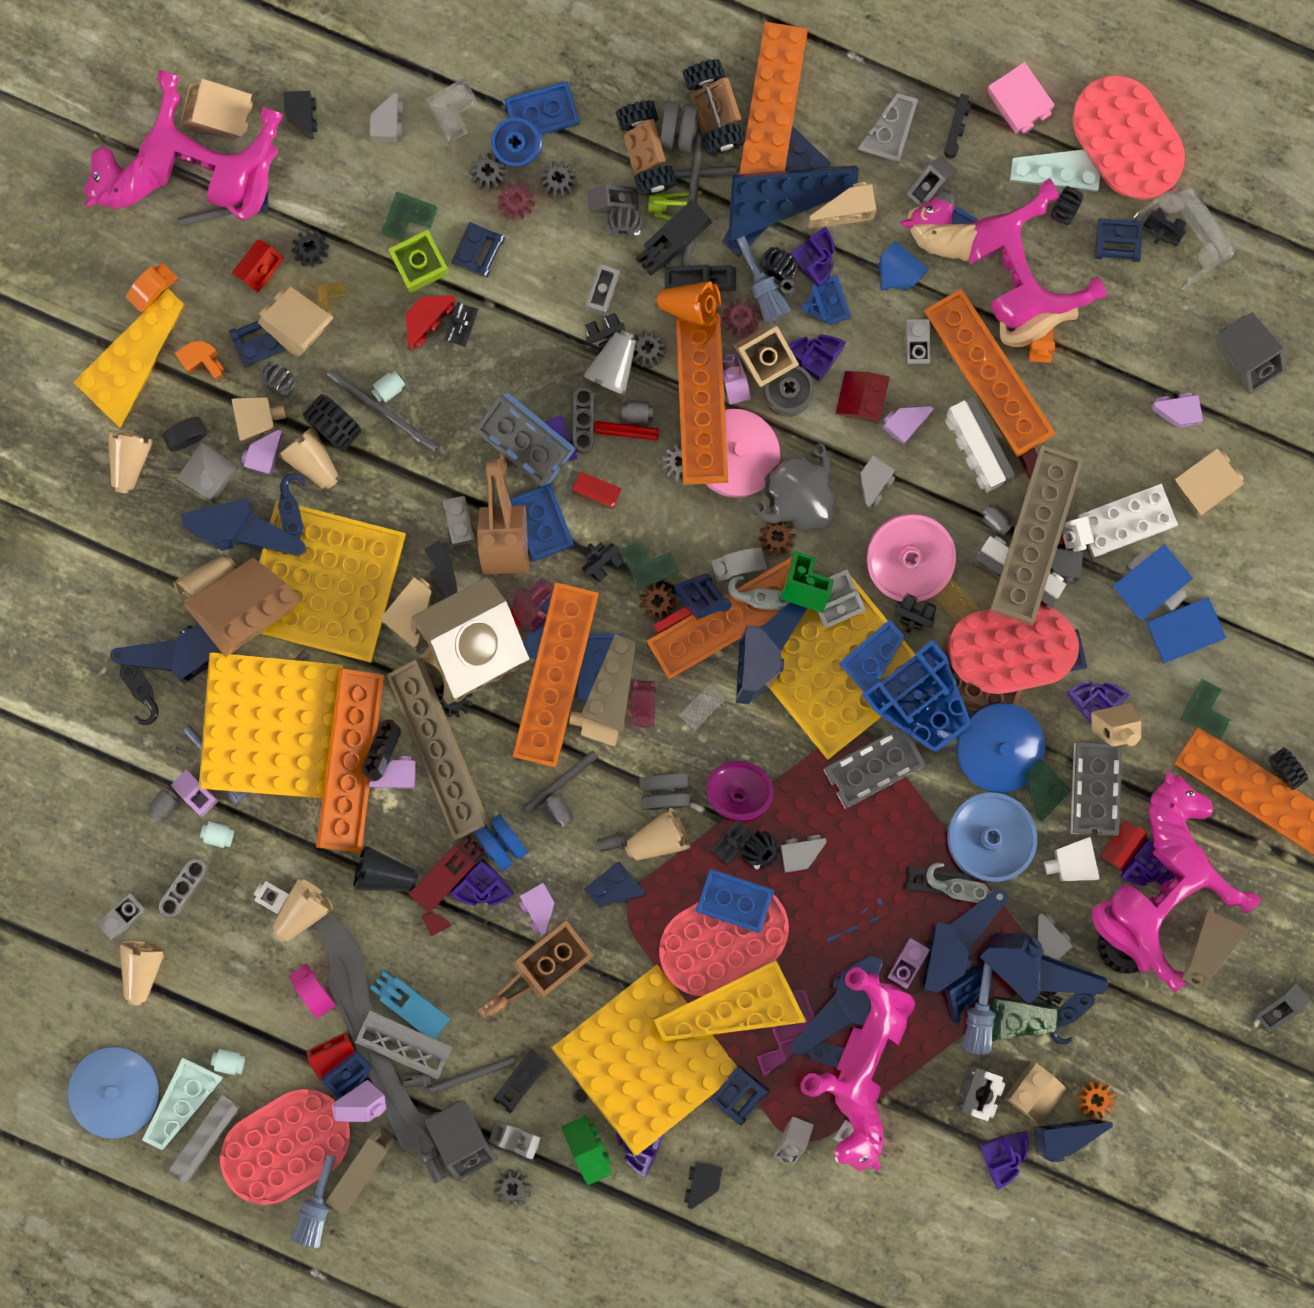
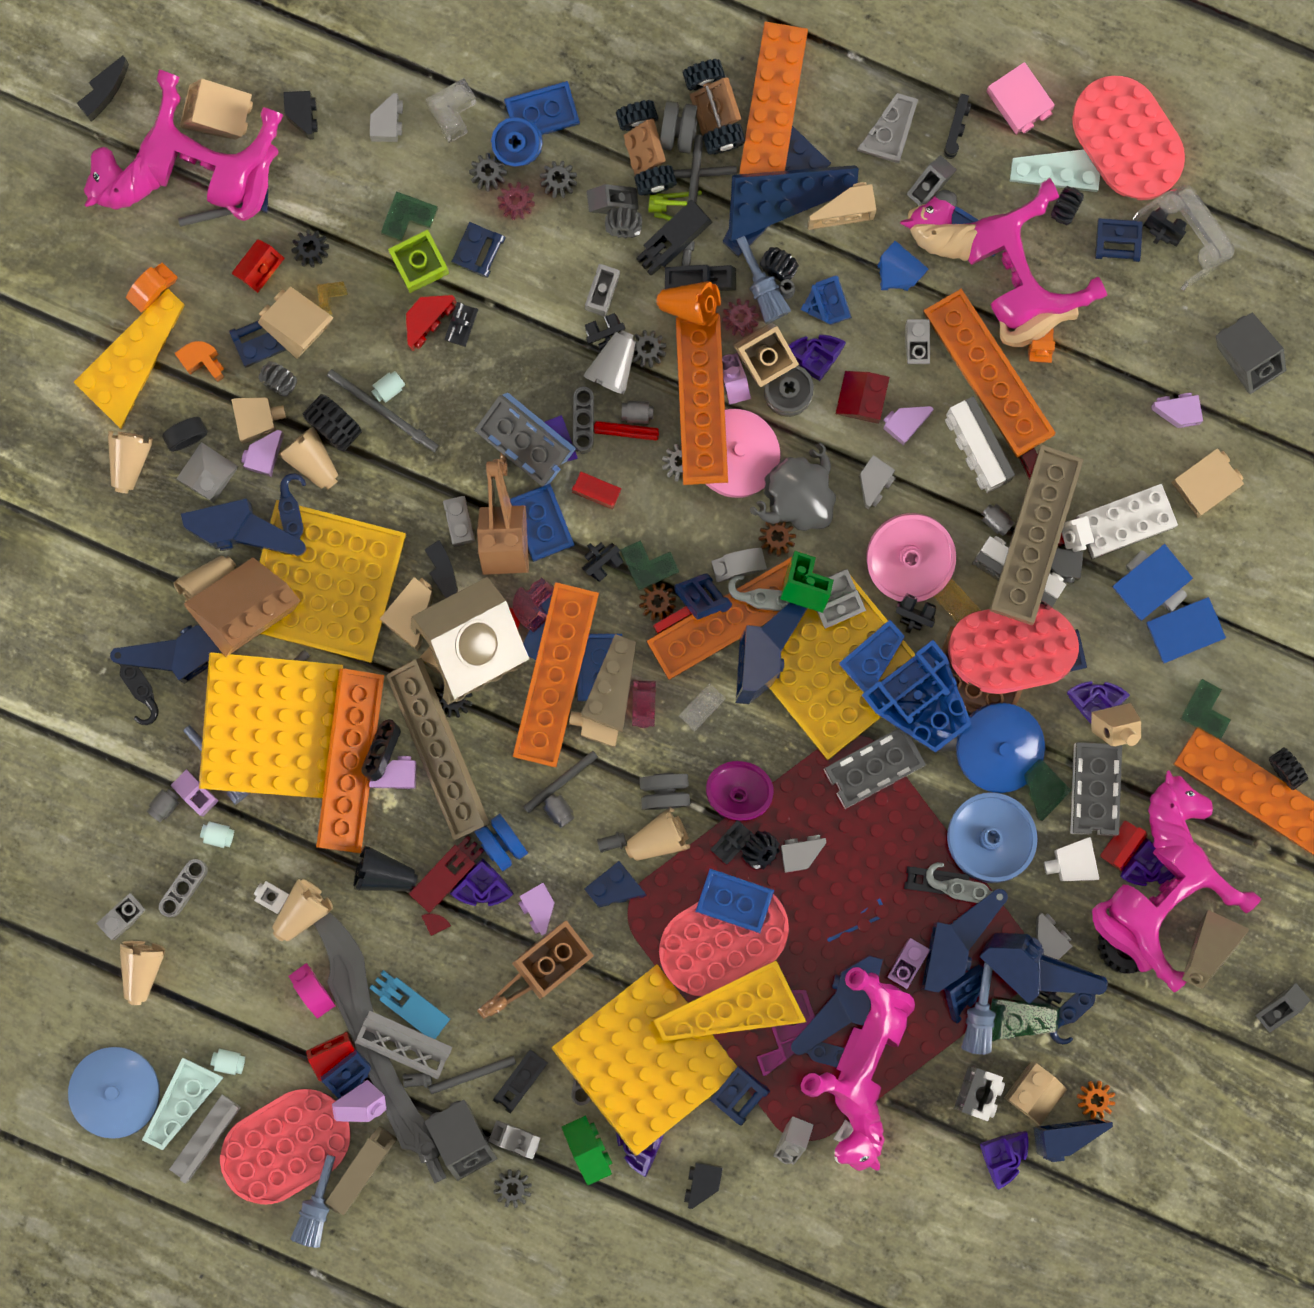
dark purple brick [790,226,835,287] -> none
none -> black slope [77,55,129,122]

